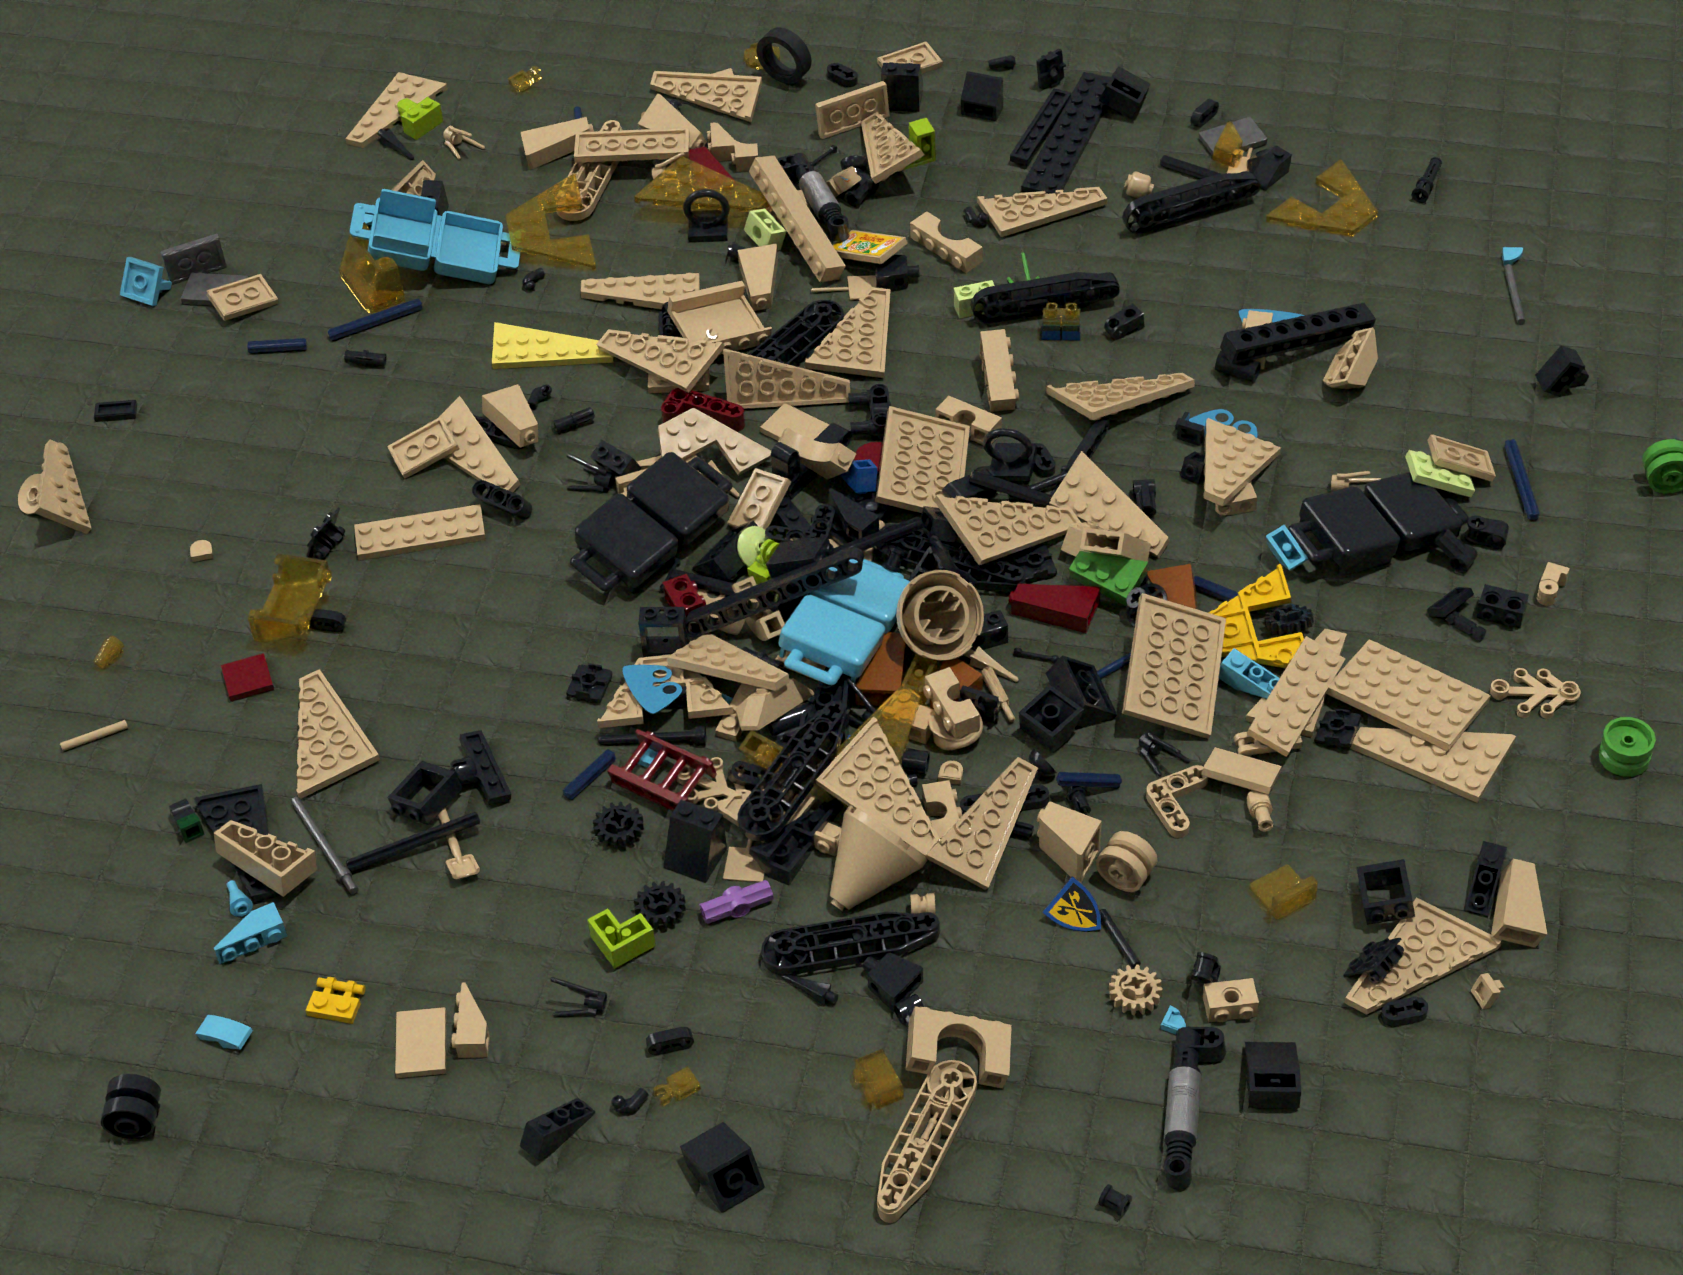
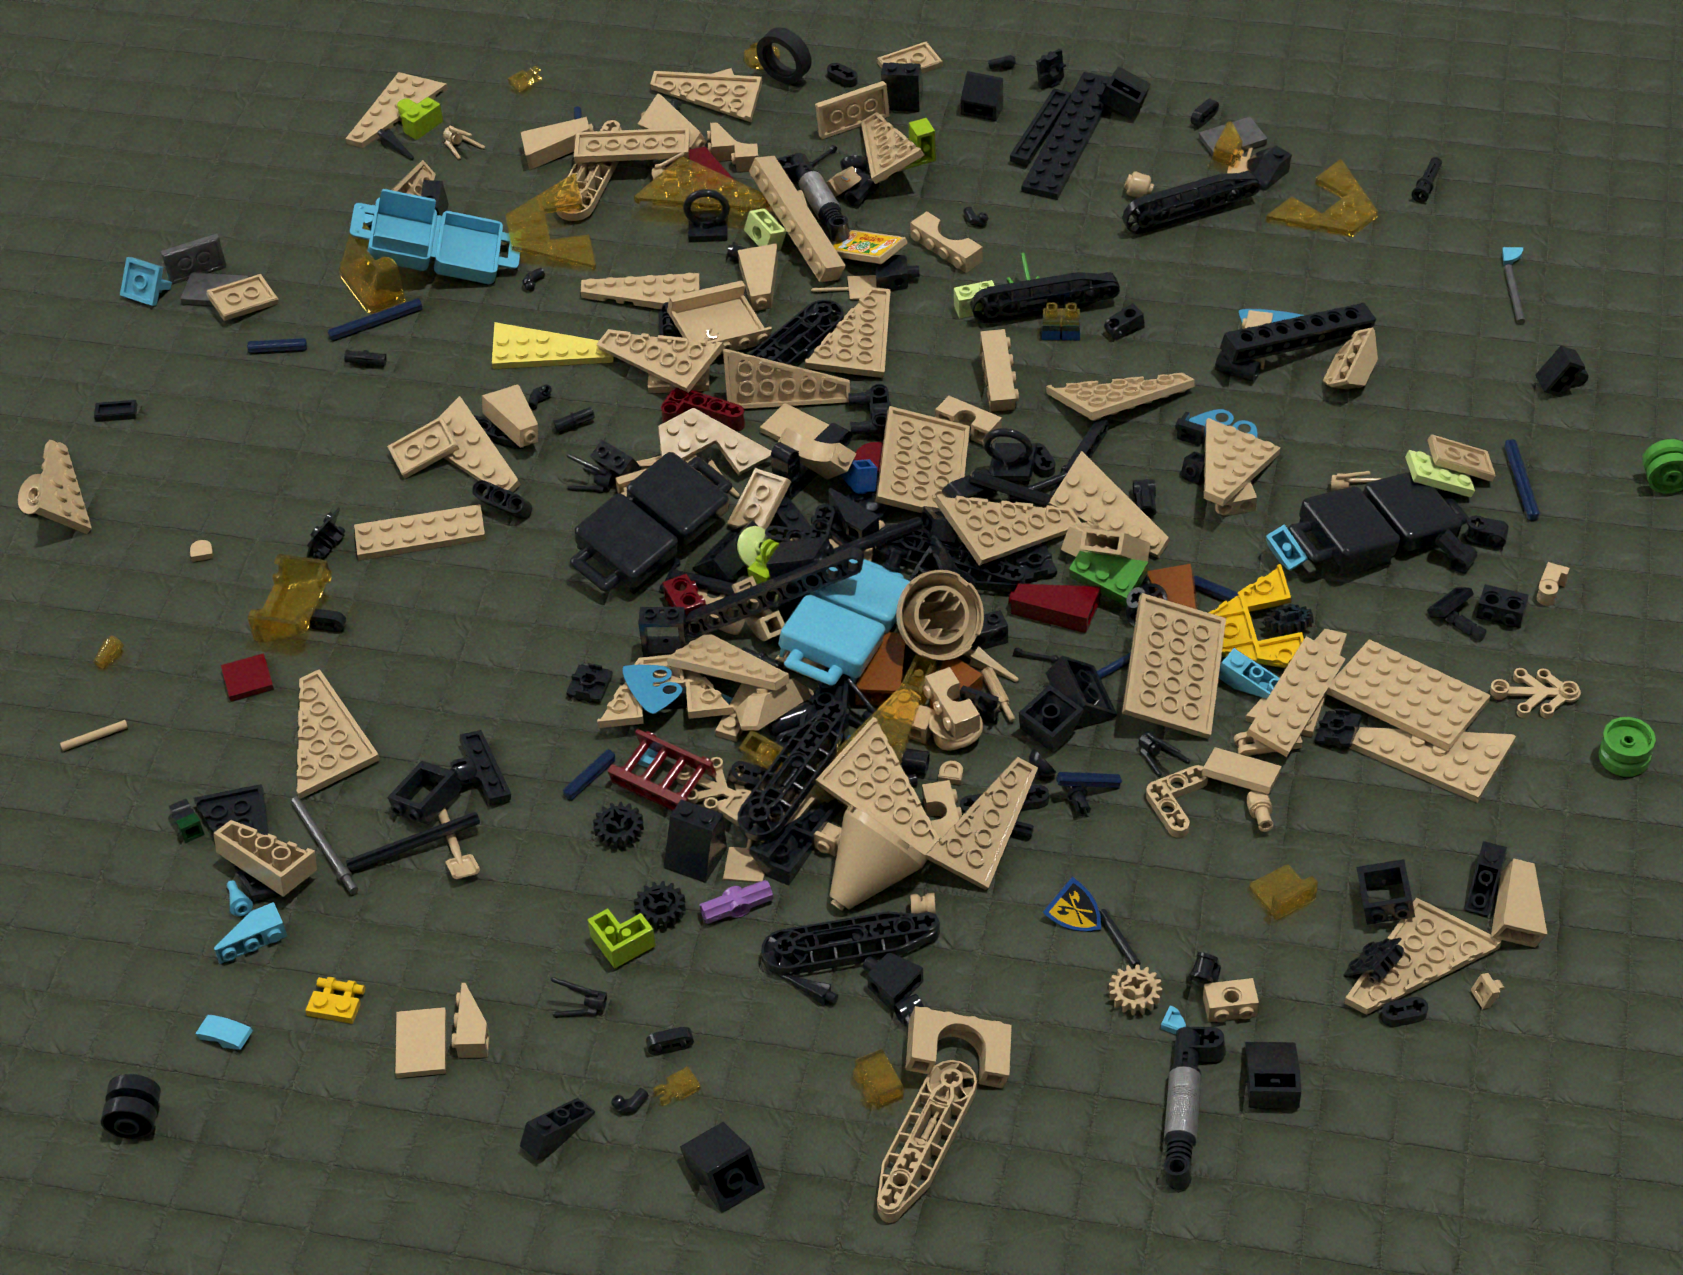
black piece [597,726,707,744] -> none
tan wing [977,187,1107,237] -> none
tan slope [1037,801,1101,883] -> none
tan wheel [1096,831,1158,892] -> none
black bush [1098,1184,1132,1217] -> none
black axle [1160,155,1221,179] -> none

